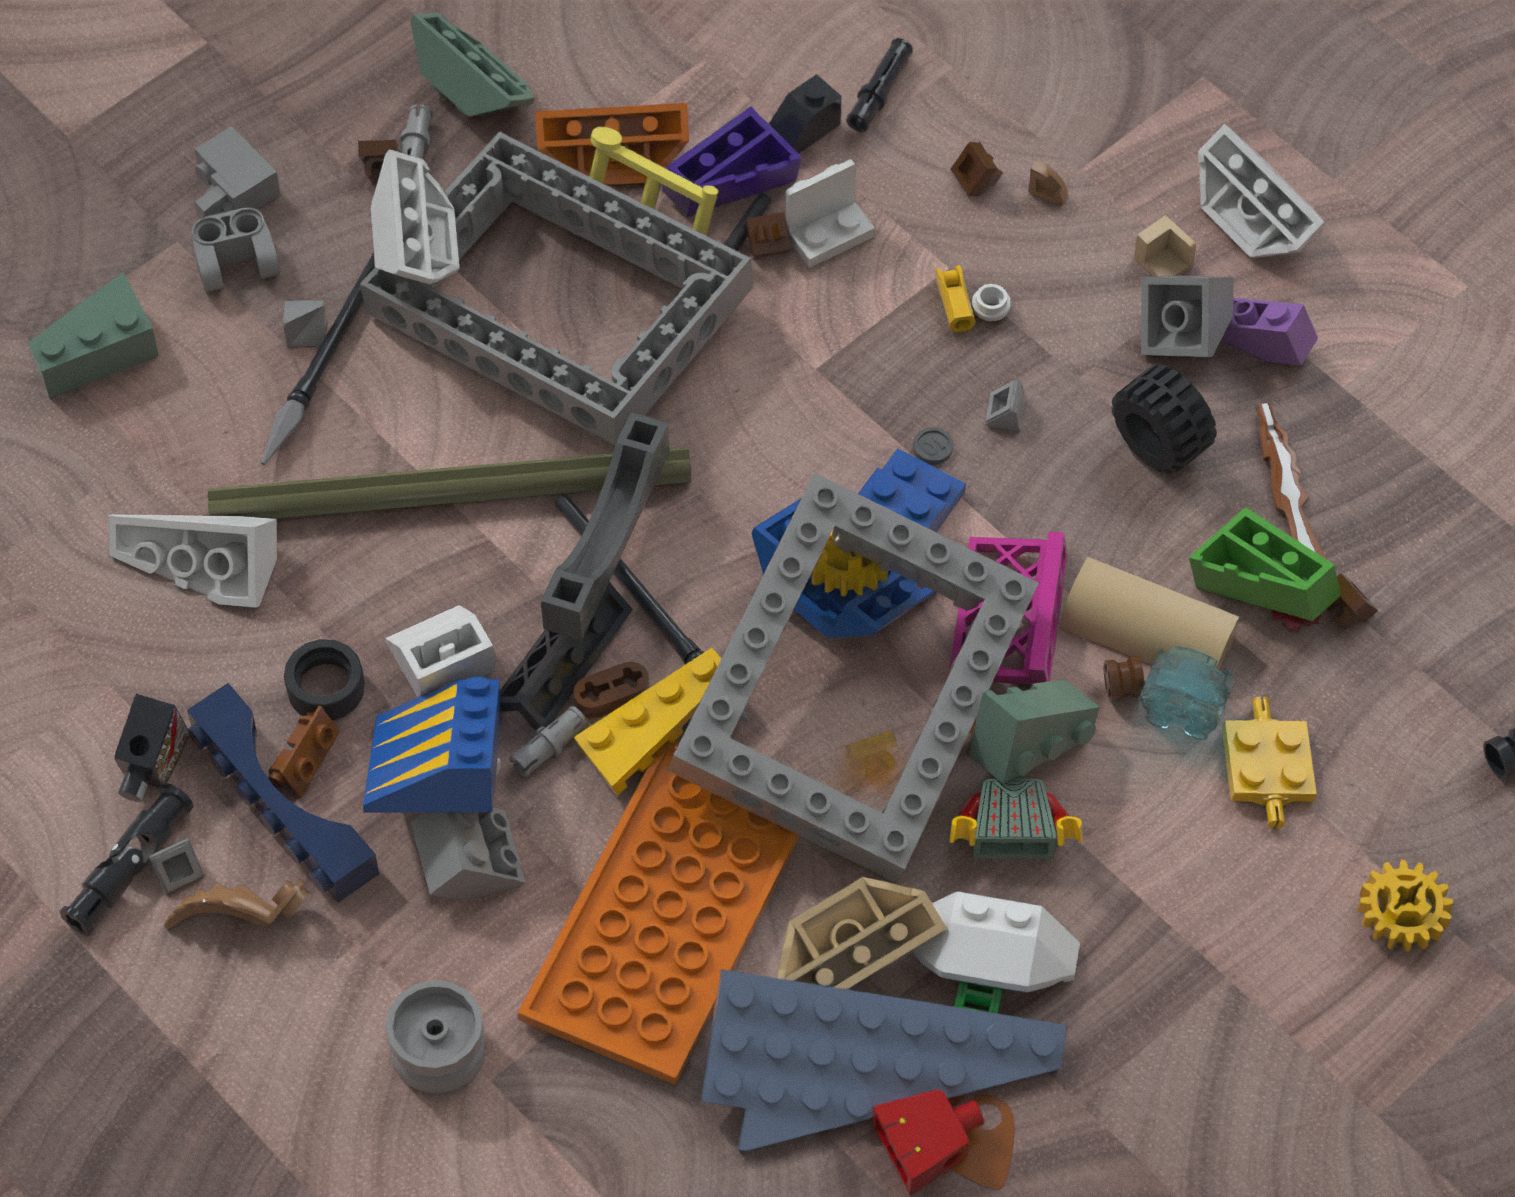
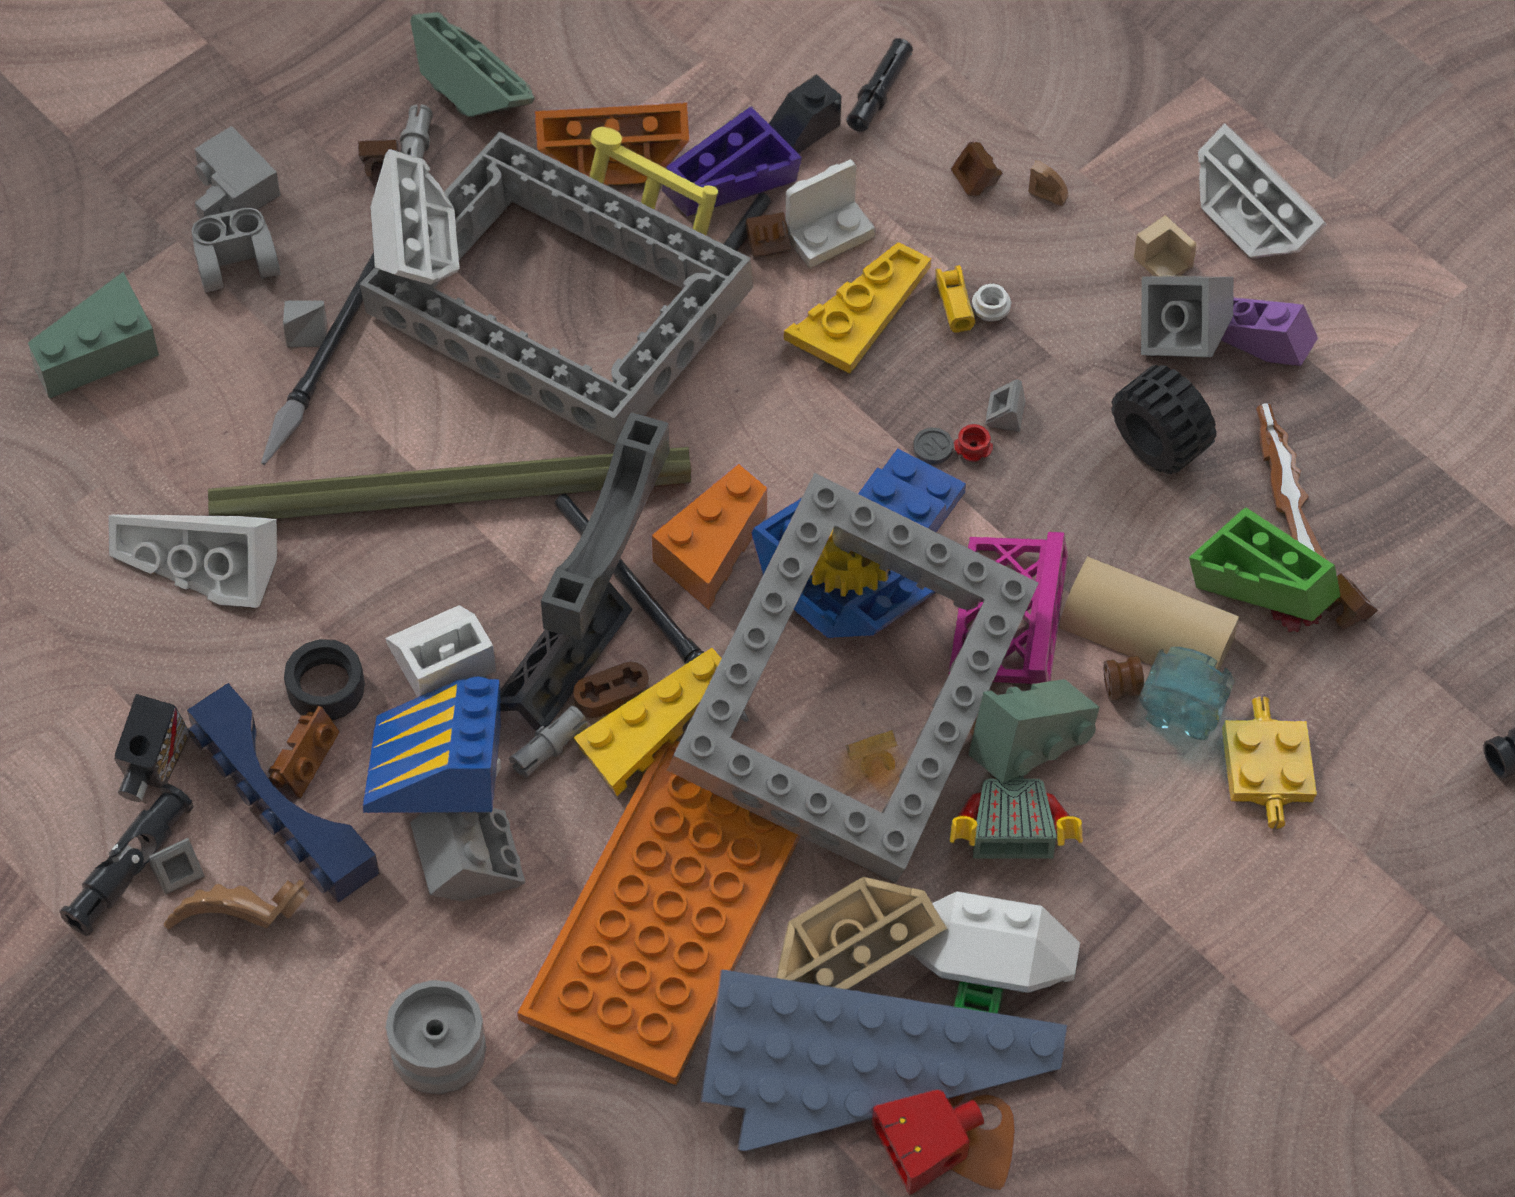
yellow gear [1357,860,1453,952] -> none
none -> orange wedge [652,464,767,610]
none -> yellow wing [784,242,931,374]
none -> red plate [954,424,993,462]

